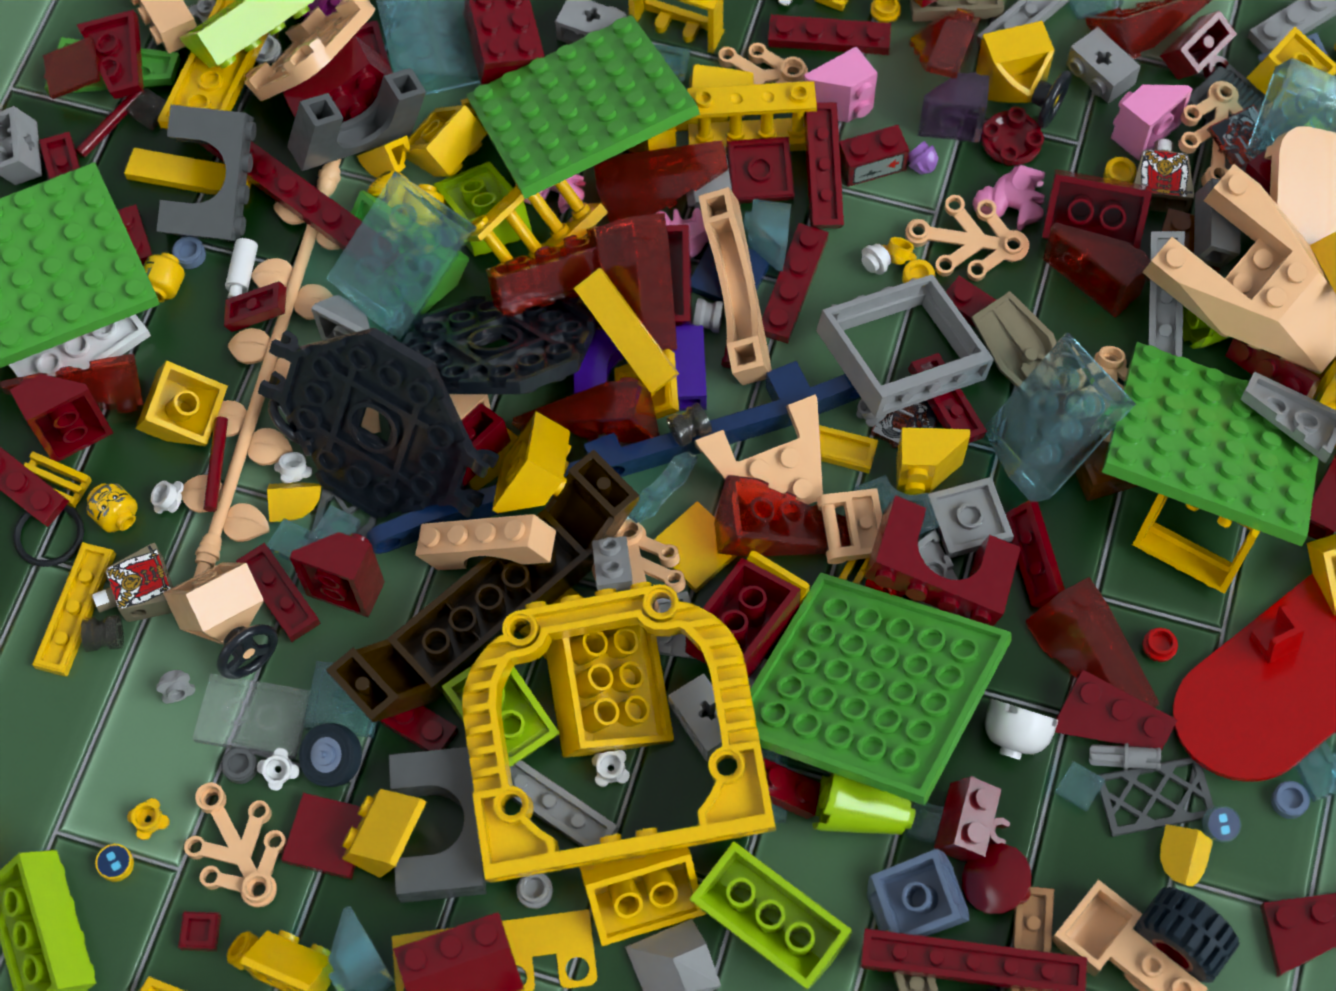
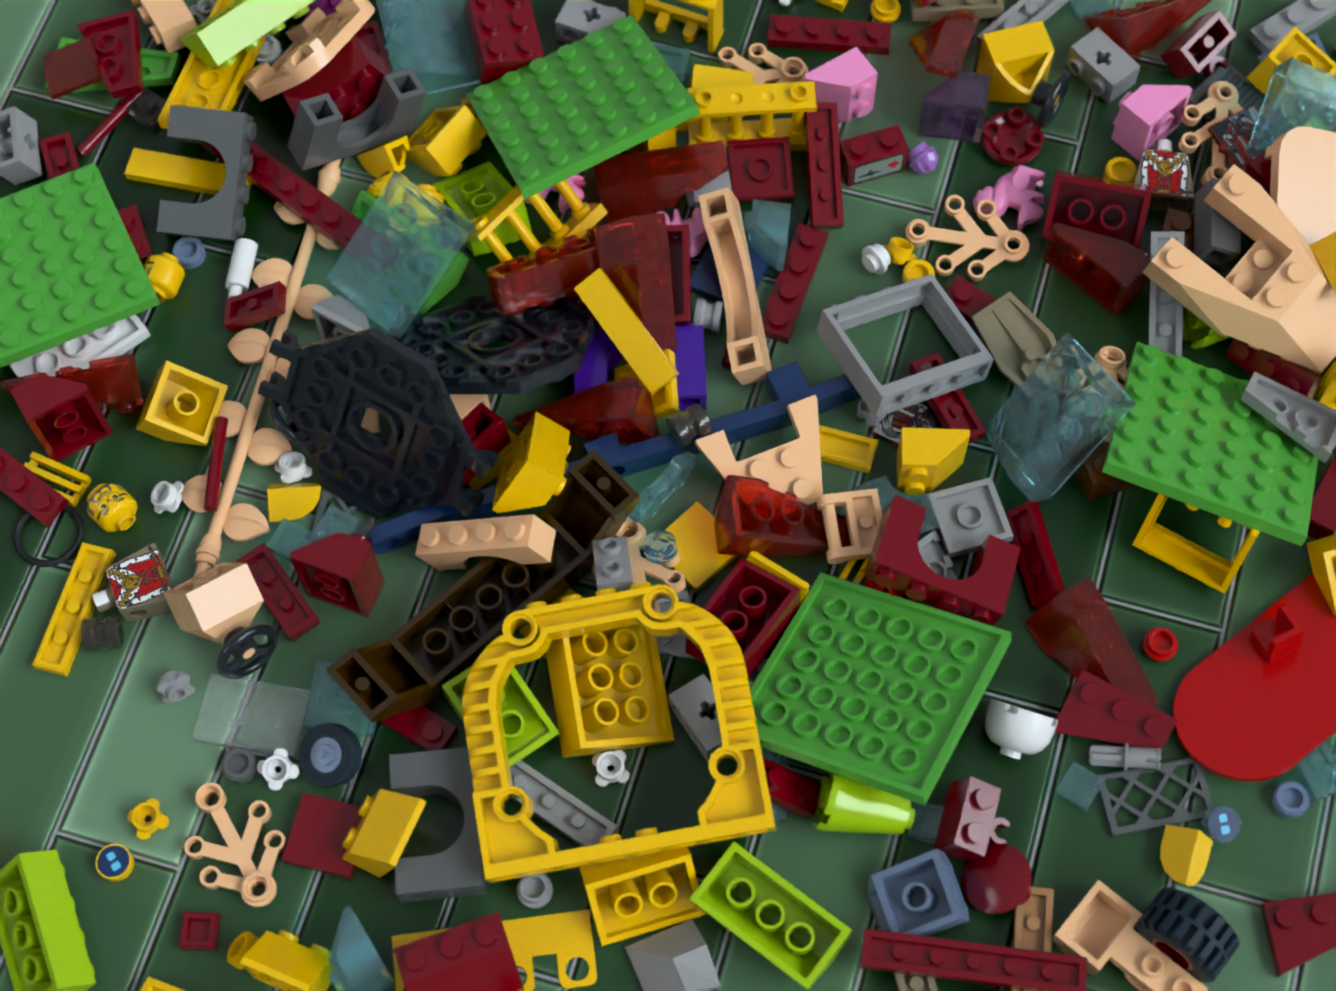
none -> clear light blue tile [642,530,678,564]

